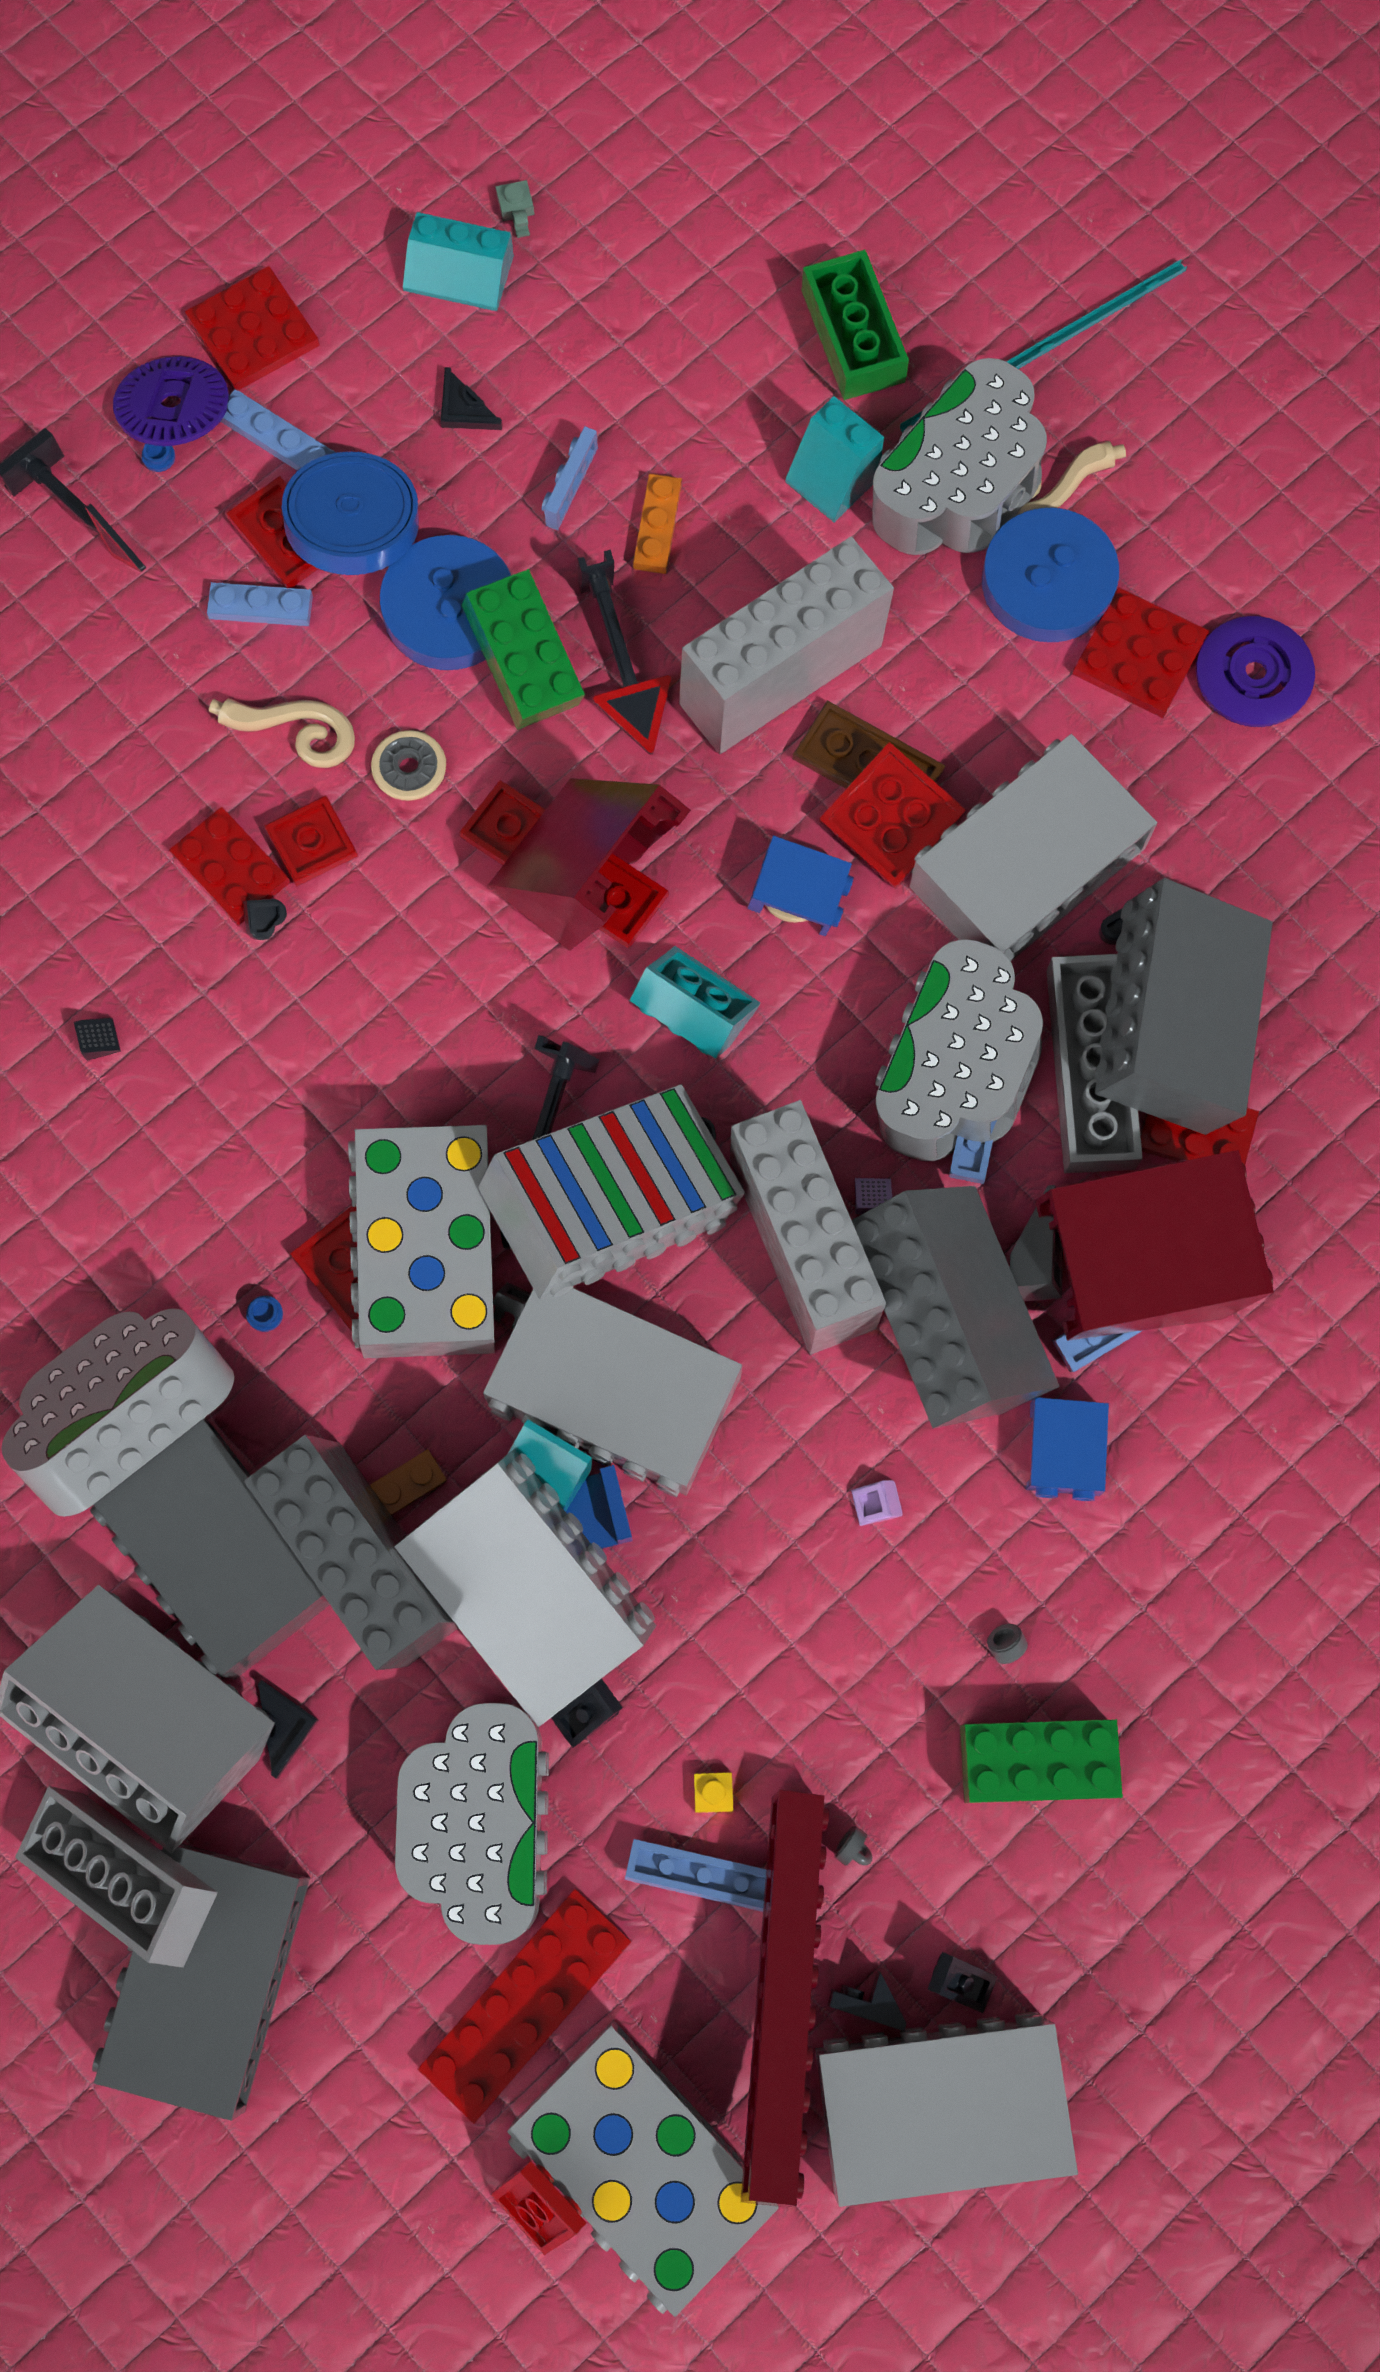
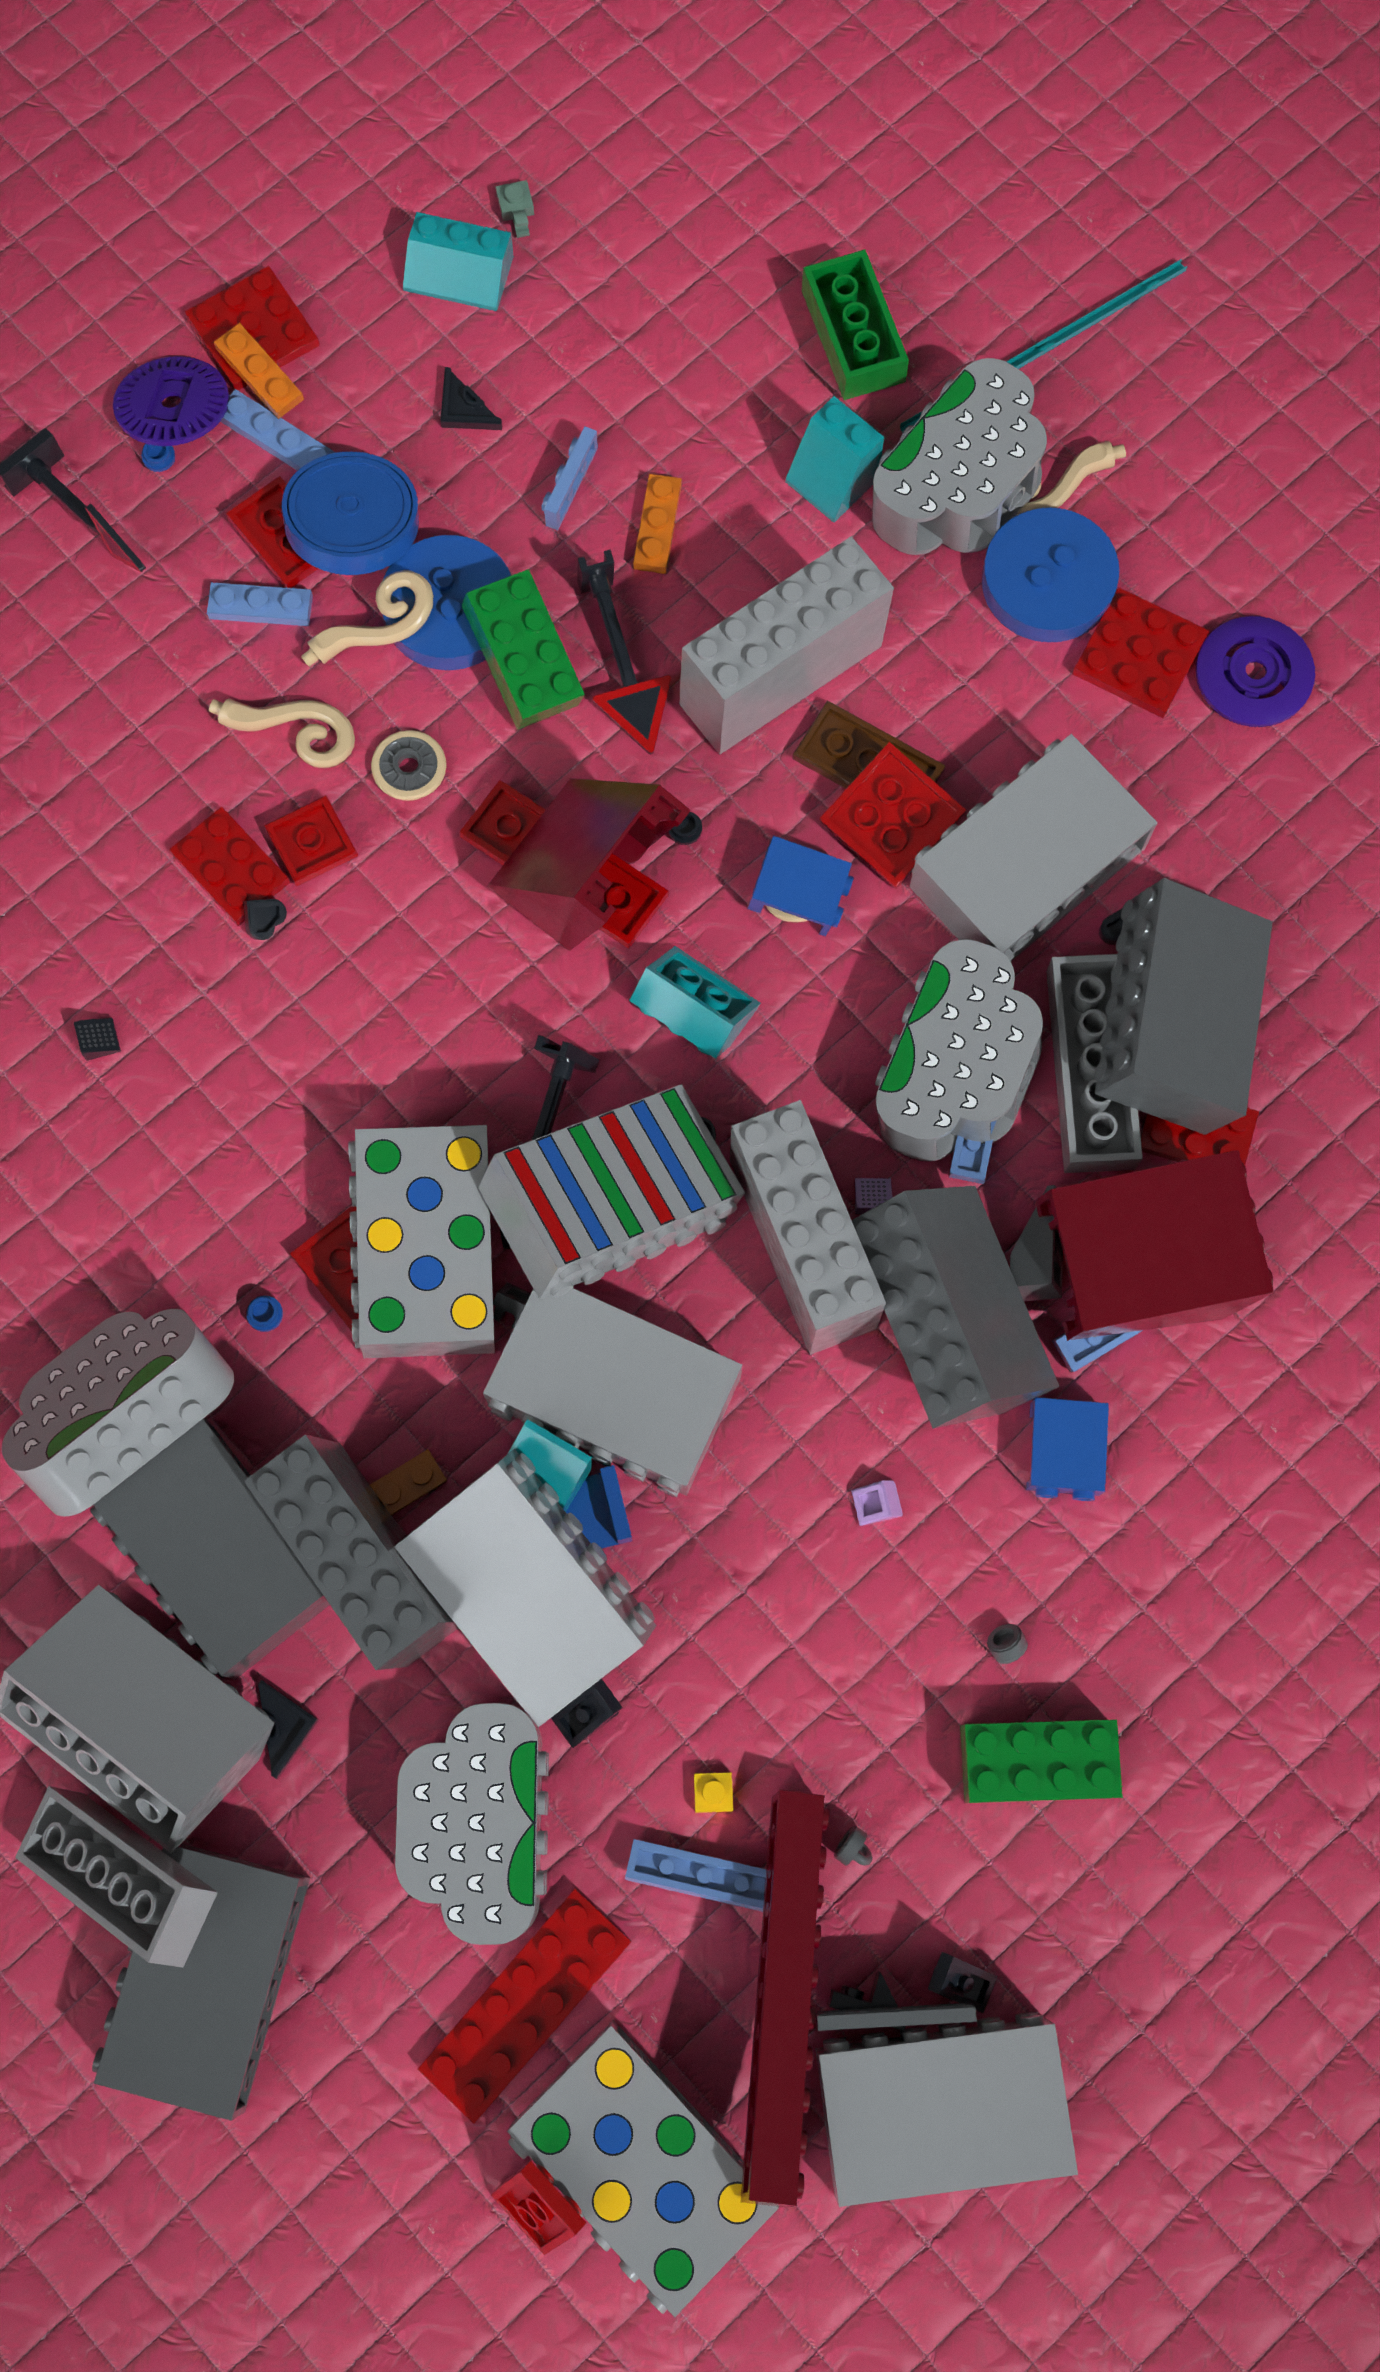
none -> orange plate [214,323,304,419]
none -> tan plant [301,570,434,667]
none -> black plate [668,812,702,845]
none -> dark grey tile [816,2003,977,2031]

